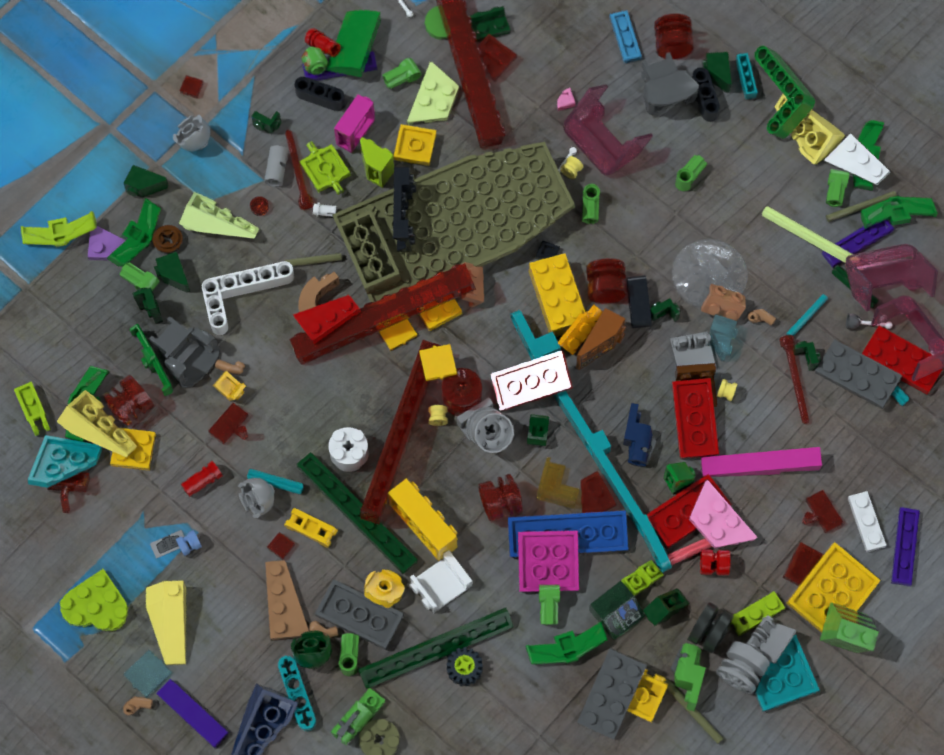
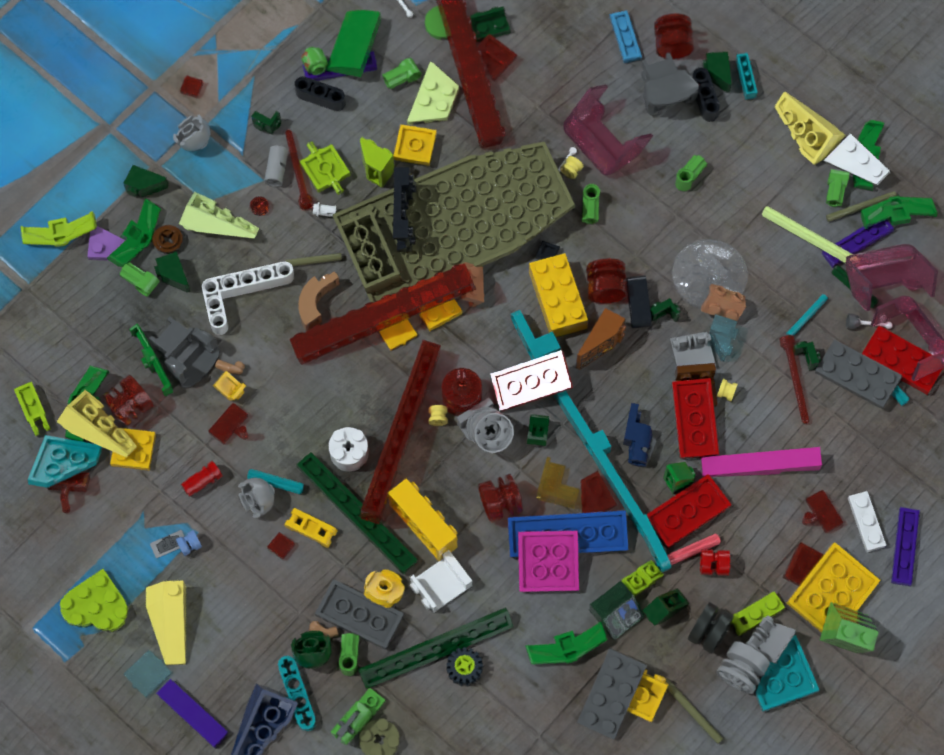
medium nougat arm [123,696,153,715] -> none
dark green bracket [132,287,163,324] -> none
medium nougat wing [265,560,309,641] -> none
red wing [293,295,361,344] -> none
red axle [305,28,340,57] -> none
dark pink window [334,94,375,153] -> none
yellow piece [419,344,457,381] -> none
bright green piece [539,585,560,624] -> none
bright pink tile [557,88,576,111] -> none
light orange hinge [558,305,603,355] -> none
bright green plate [671,643,706,711] -> none
bright pink wing [689,480,757,549] -> none
medium nougat arm [748,309,777,326] -> none
green beam [754,46,815,139] -> none

